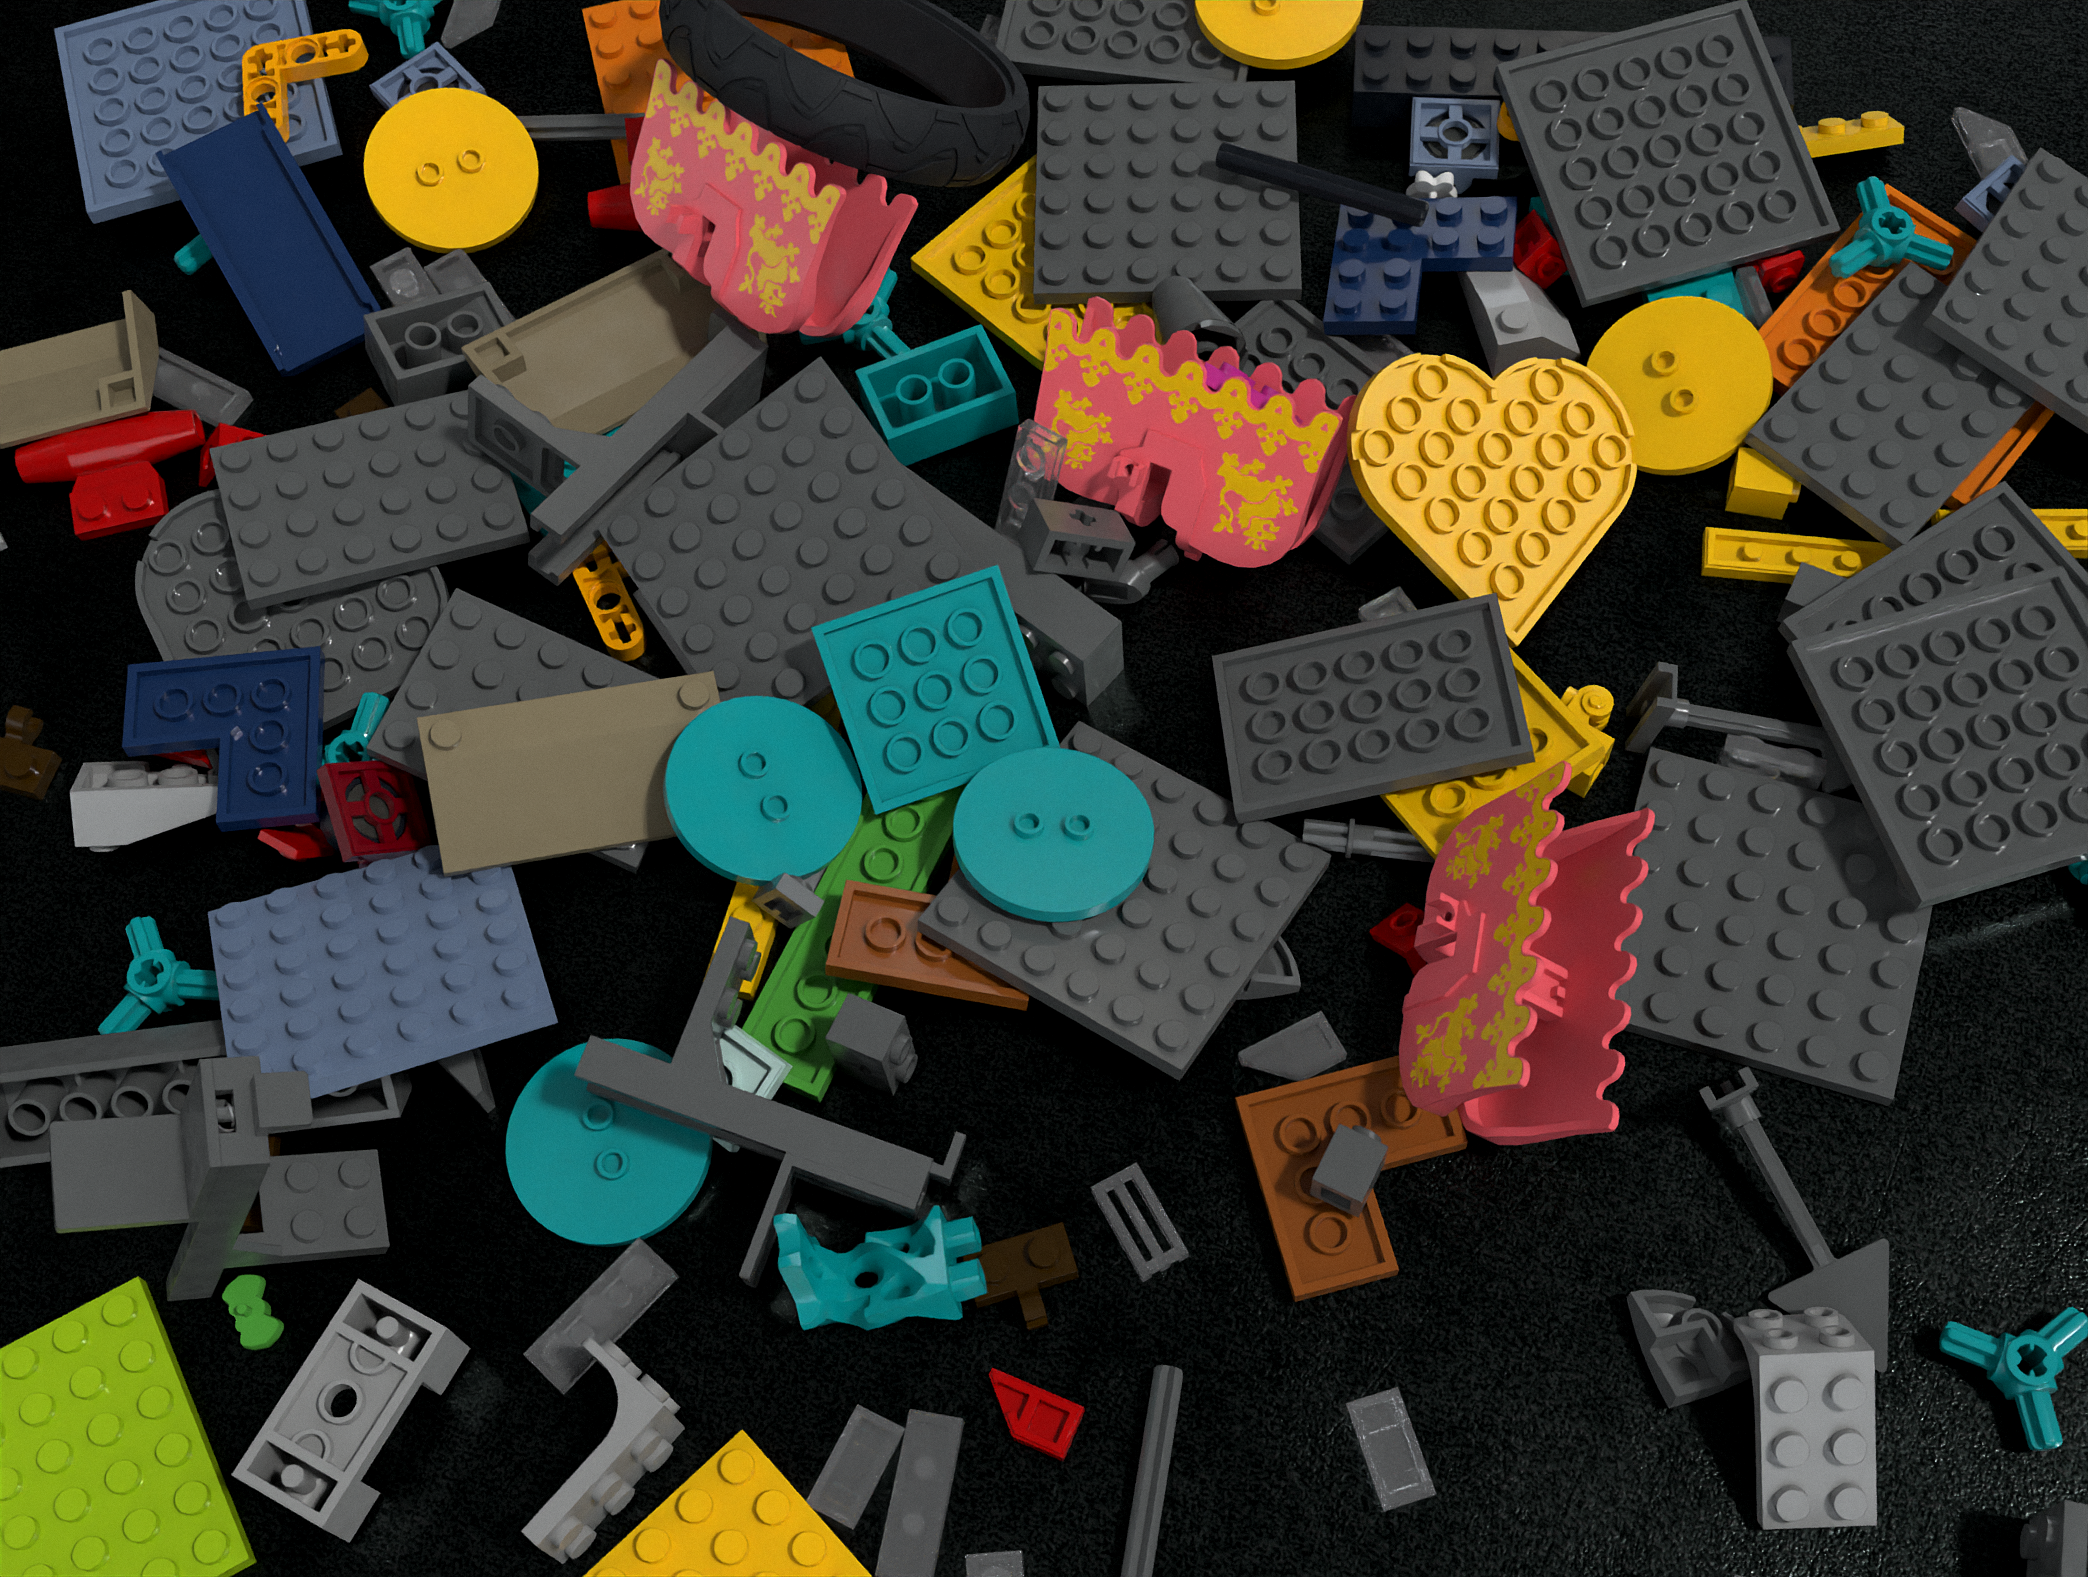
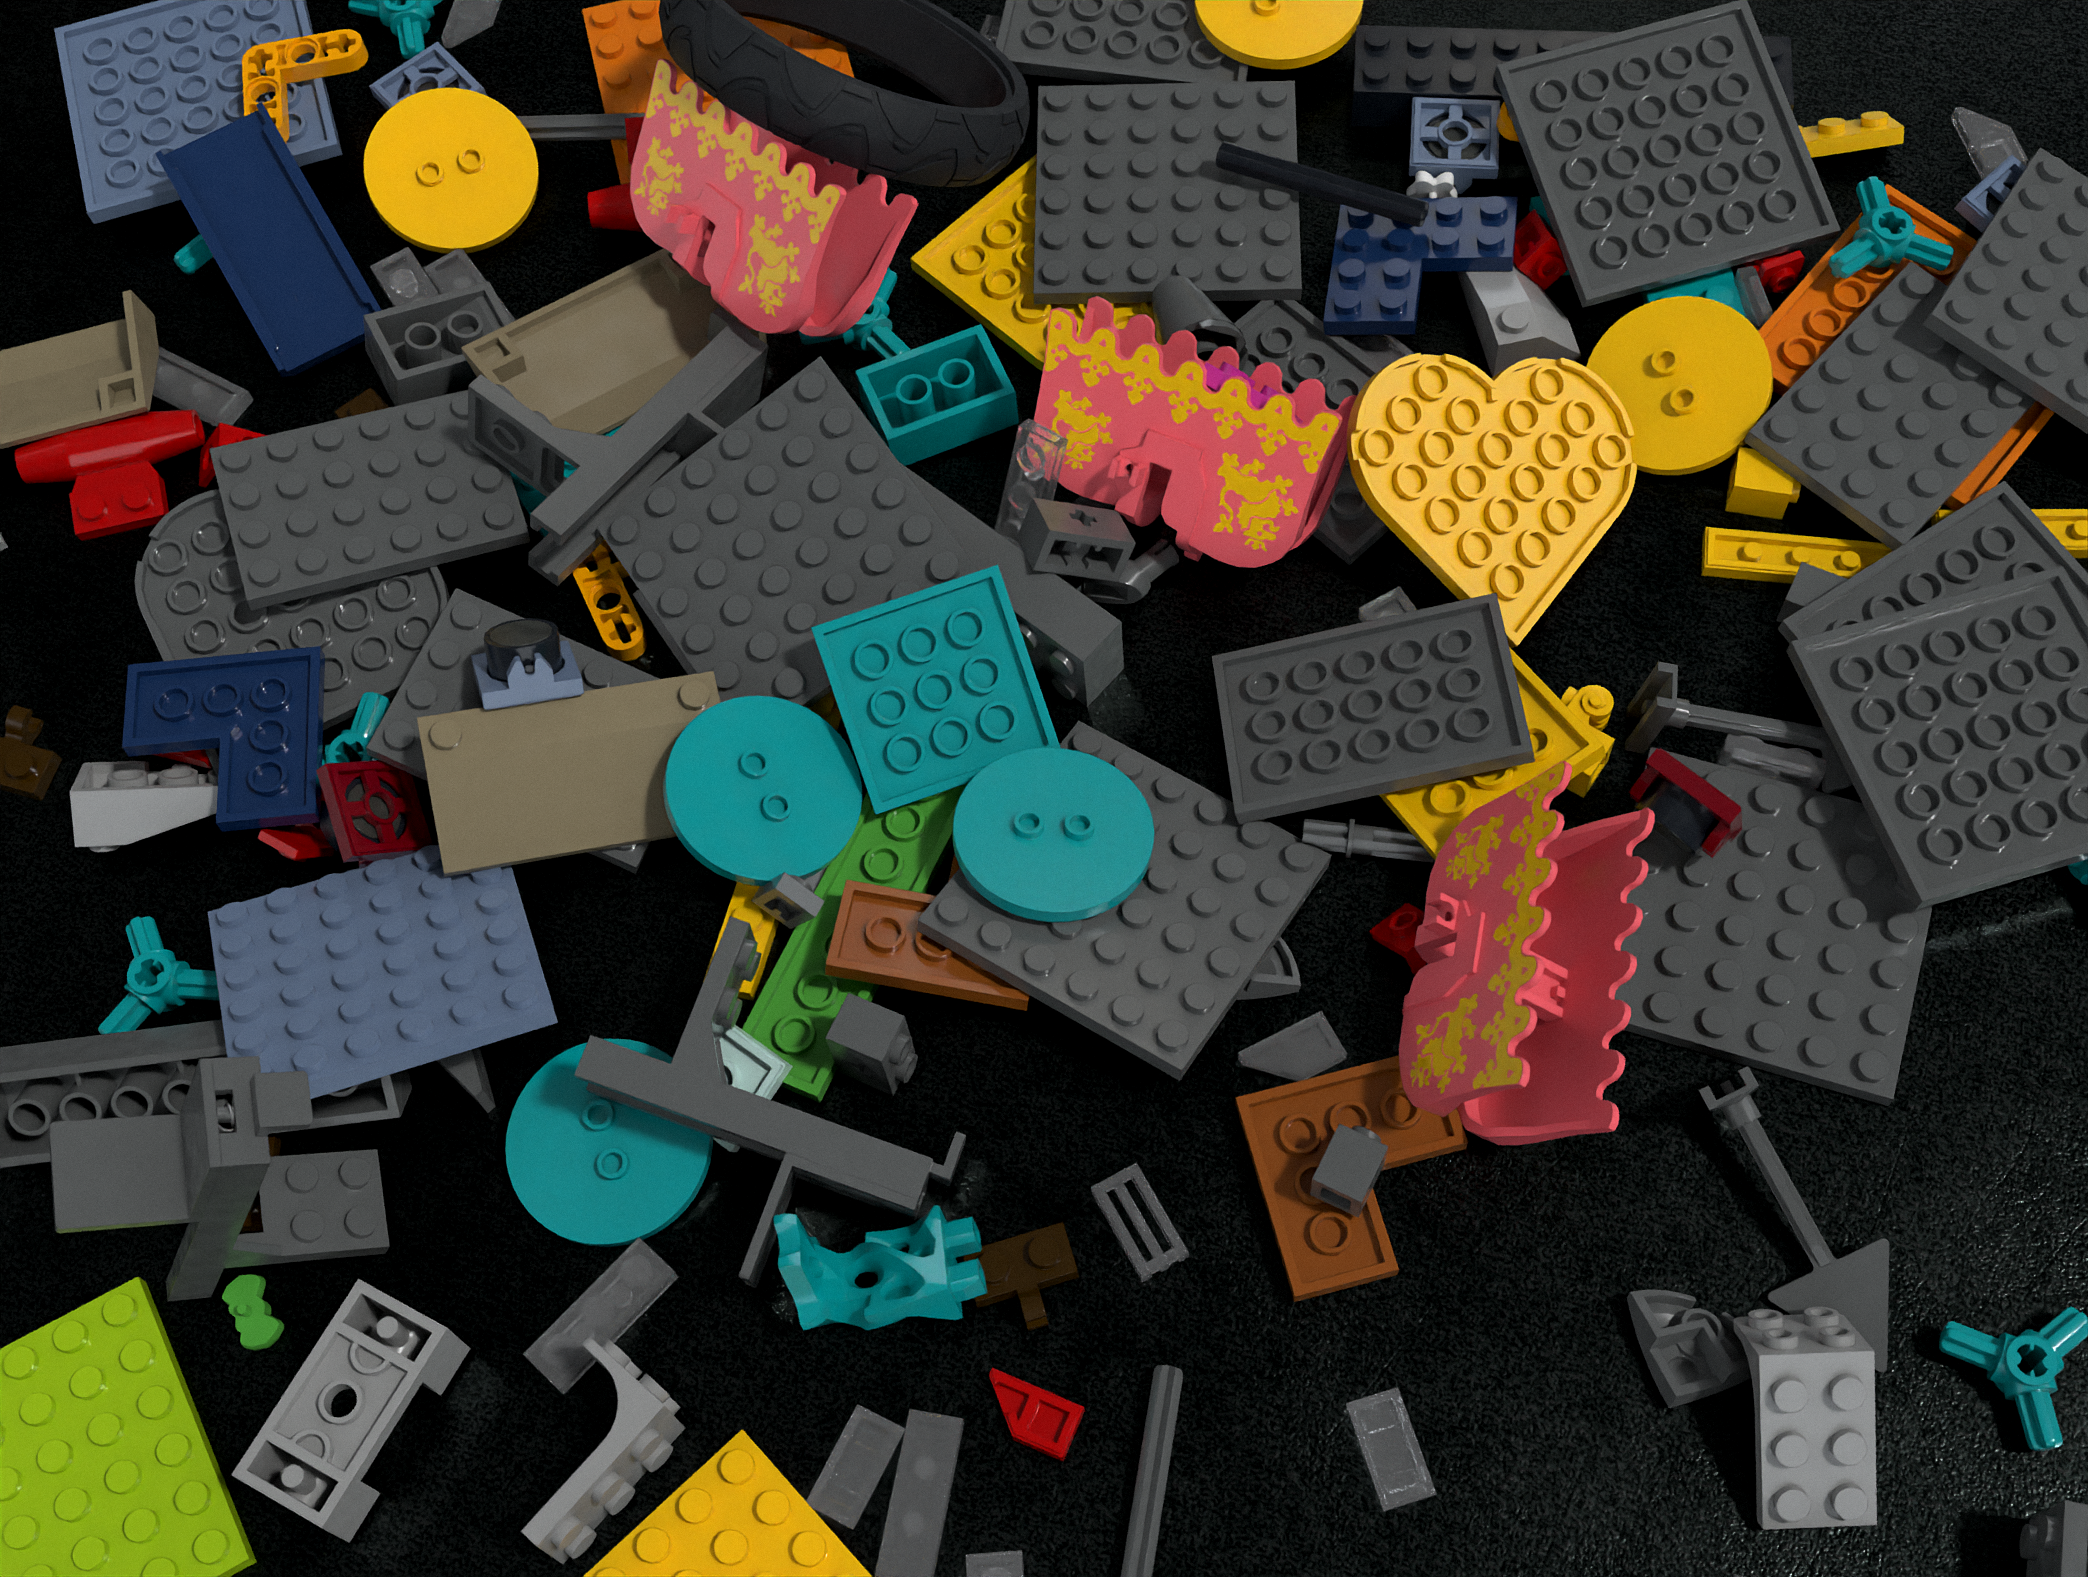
none -> piece [471,618,584,710]
none -> piece [1629,748,1743,858]

